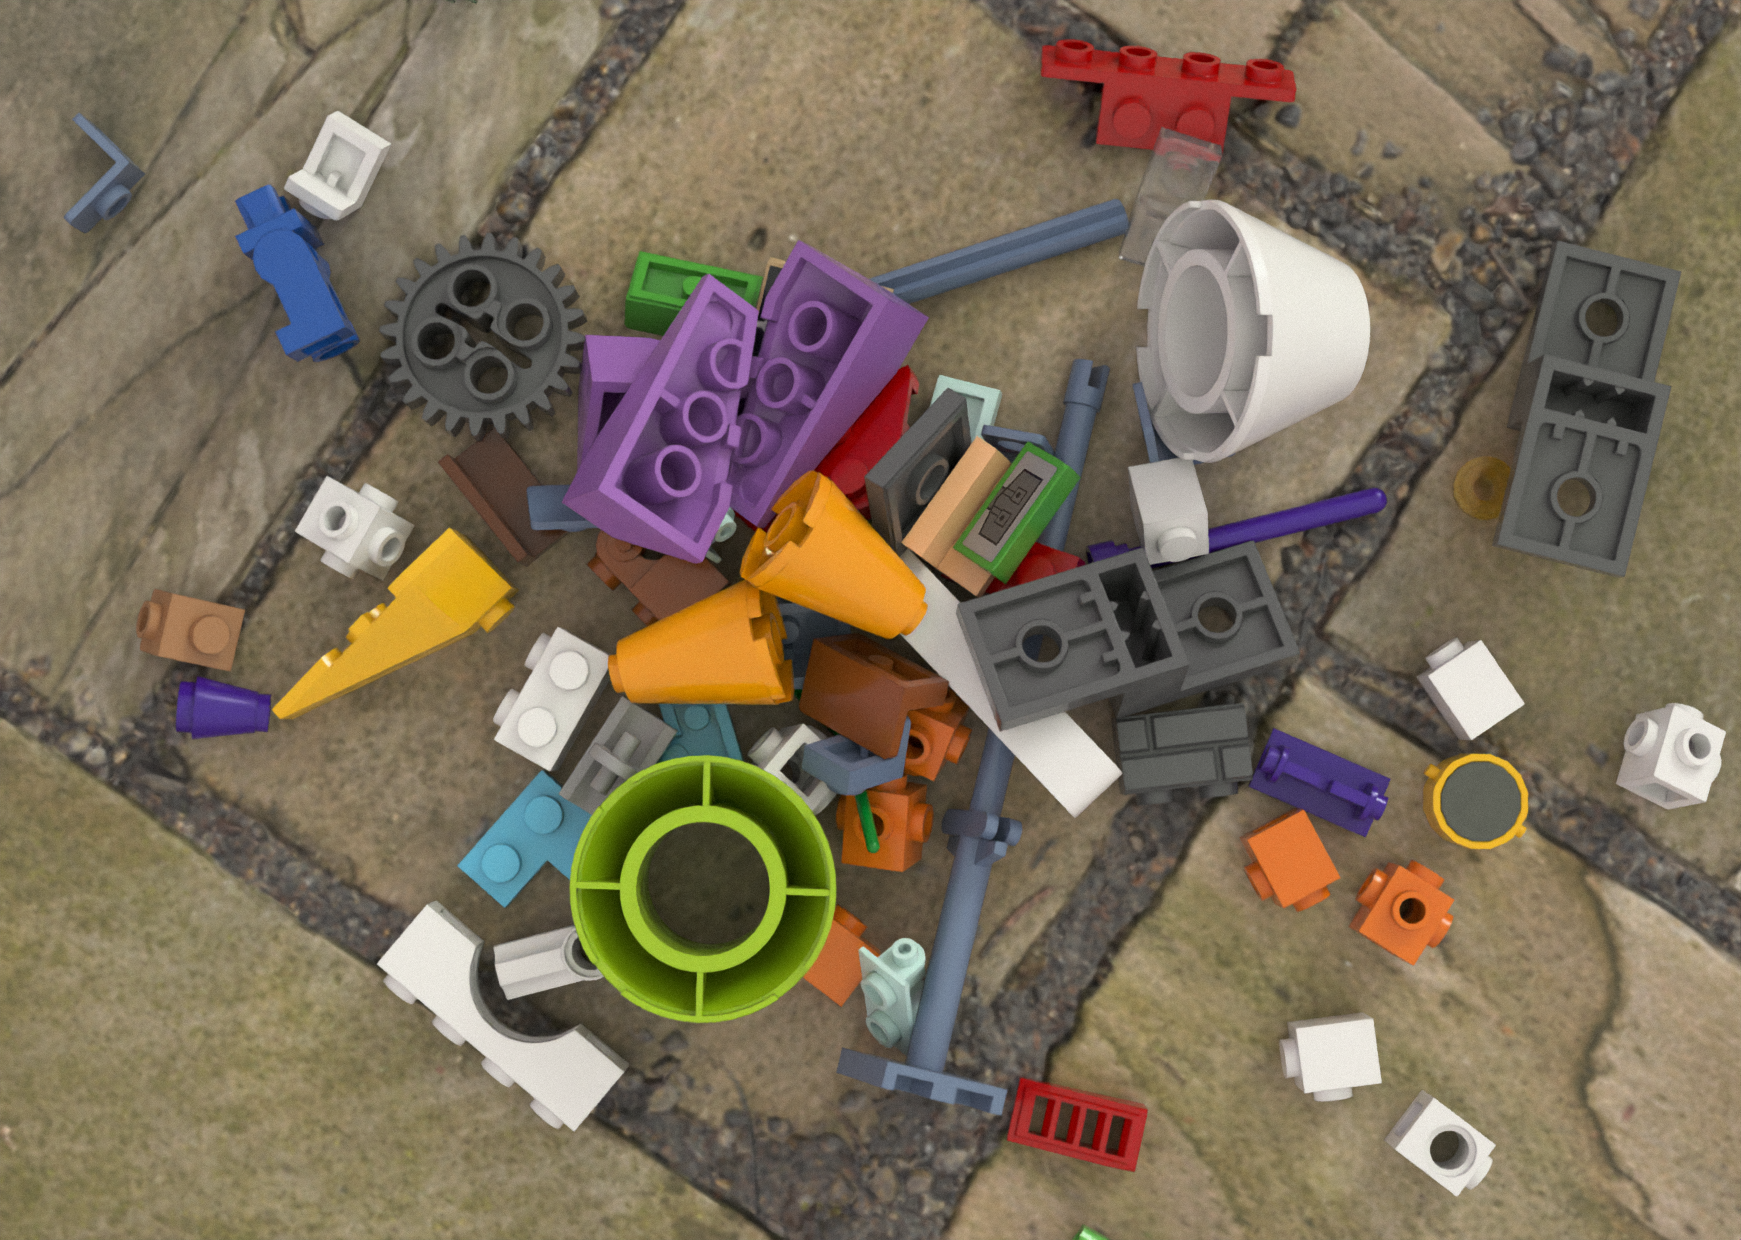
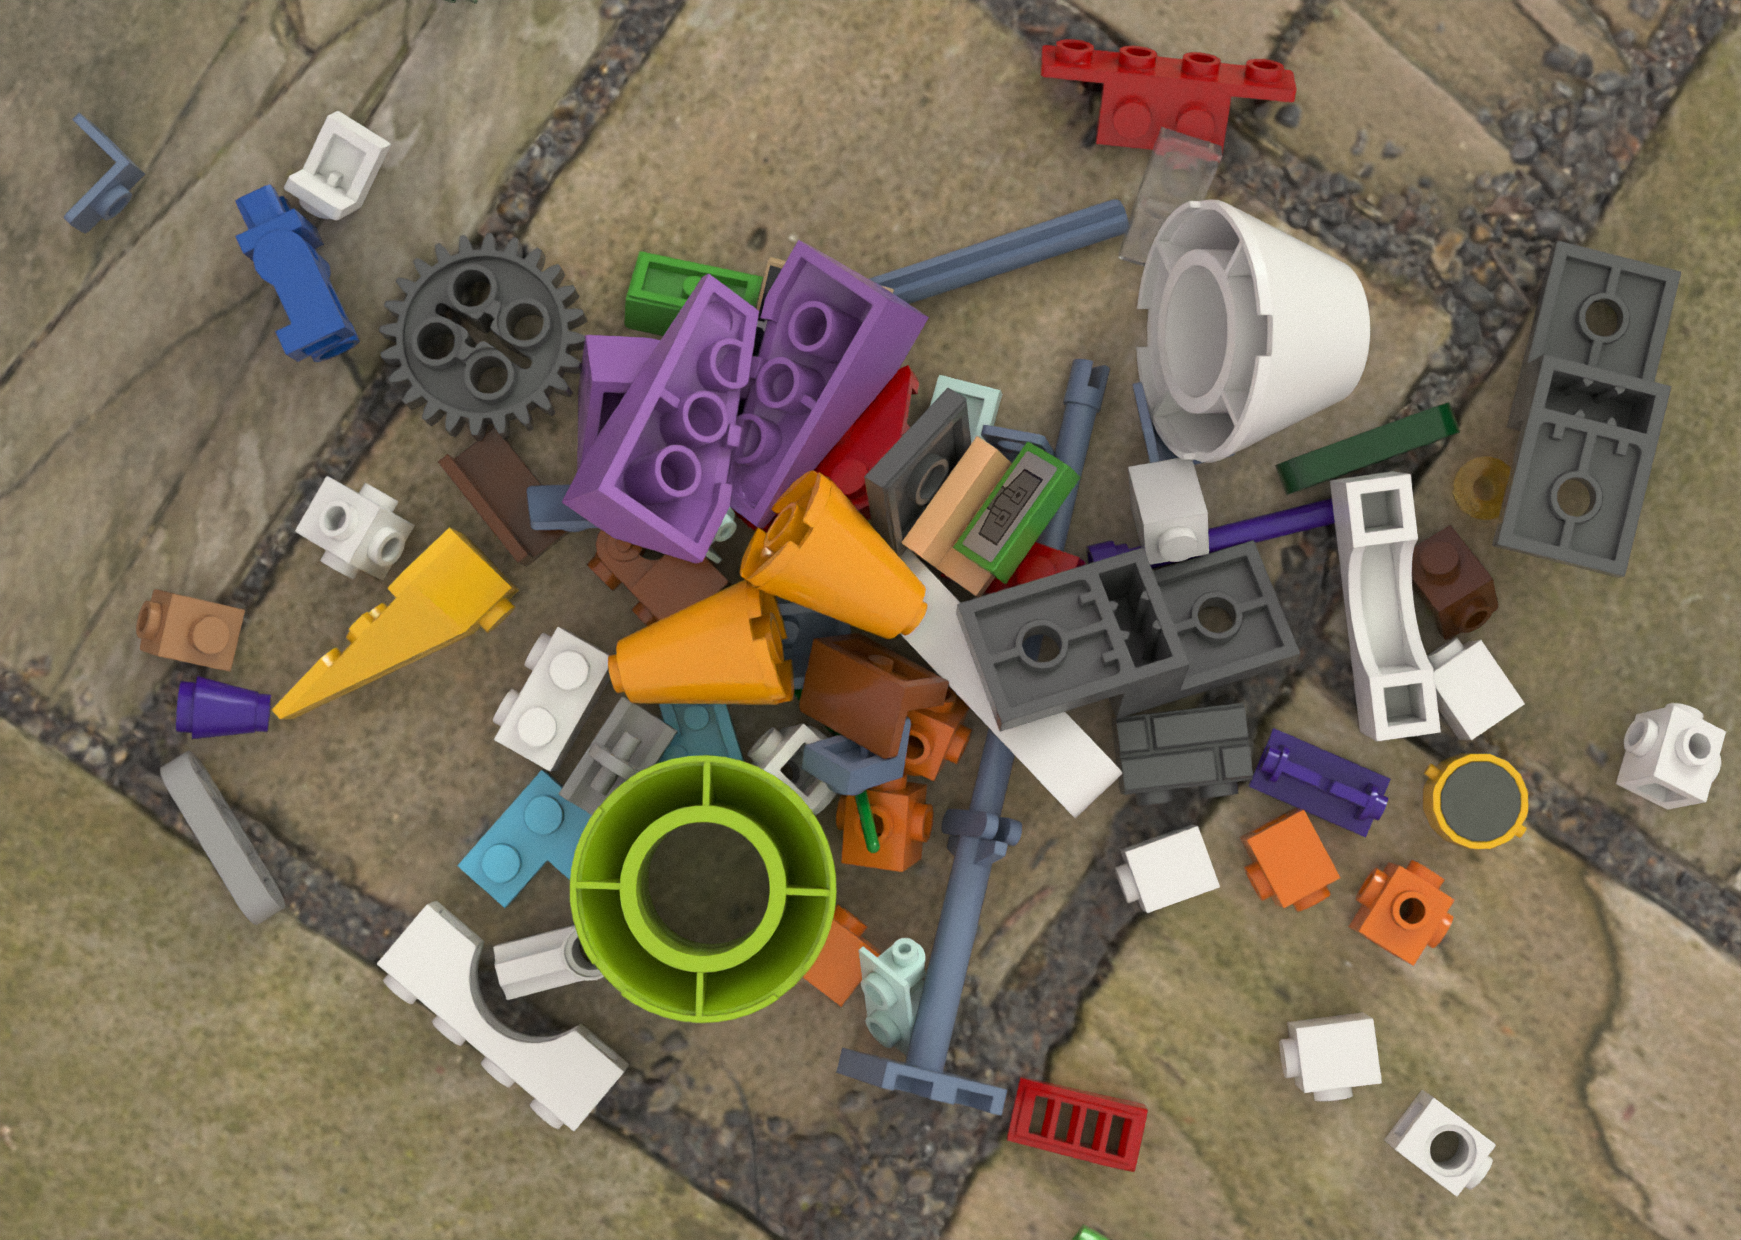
none -> light grey beam [160,750,285,925]
none -> white brick [1115,824,1220,913]
none -> dark green beam [1275,402,1460,495]
none -> white arch [1330,471,1441,741]
none -> reddish brown bracket [1412,525,1499,640]

